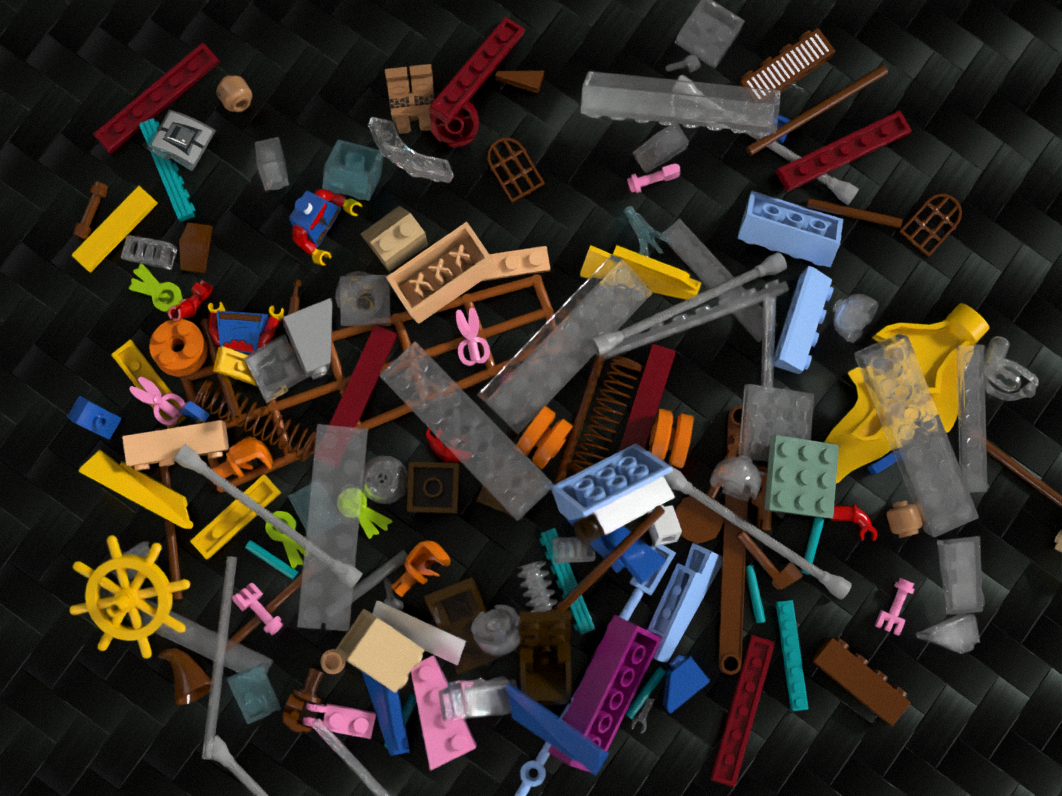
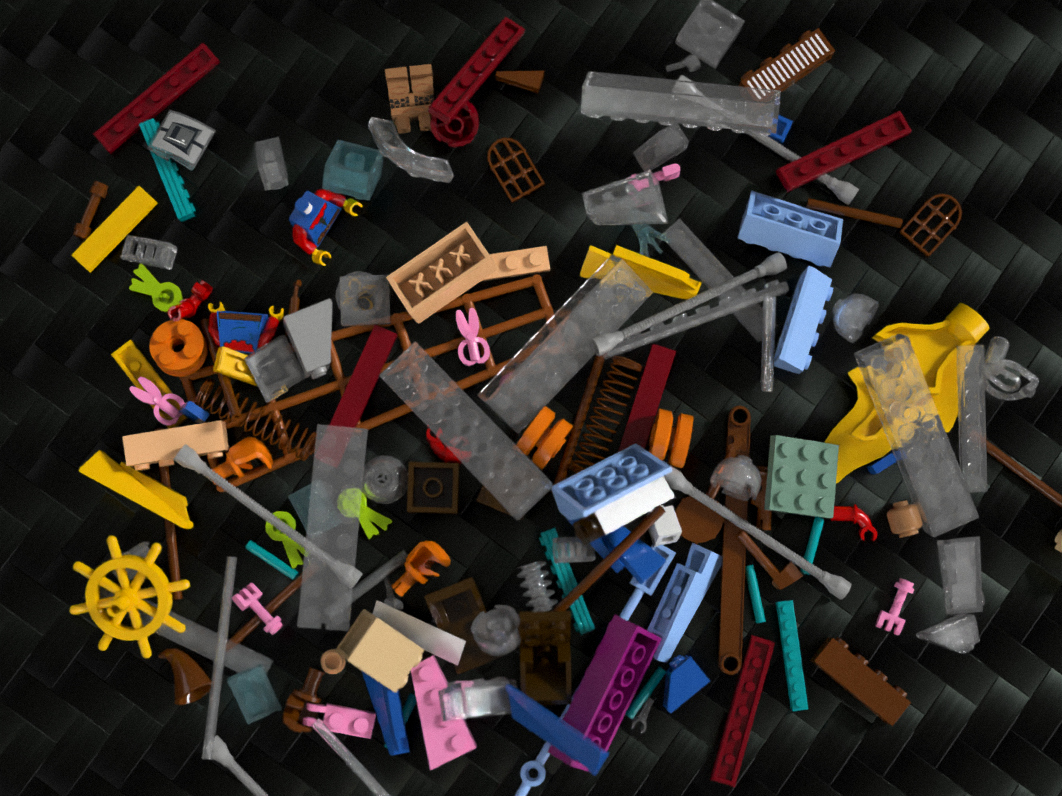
blue brick [67,396,122,440] -> none
reddish brown slope [179,223,213,273] -> none
yellow plate [190,474,281,560] -> none
medium nougat head [216,76,252,112] -> none
tan slope [361,206,428,273] -> none
clear plate [738,384,814,462] -> none
reddish brown piece [746,65,888,155] -> none
none -> clear wedge [582,170,669,225]

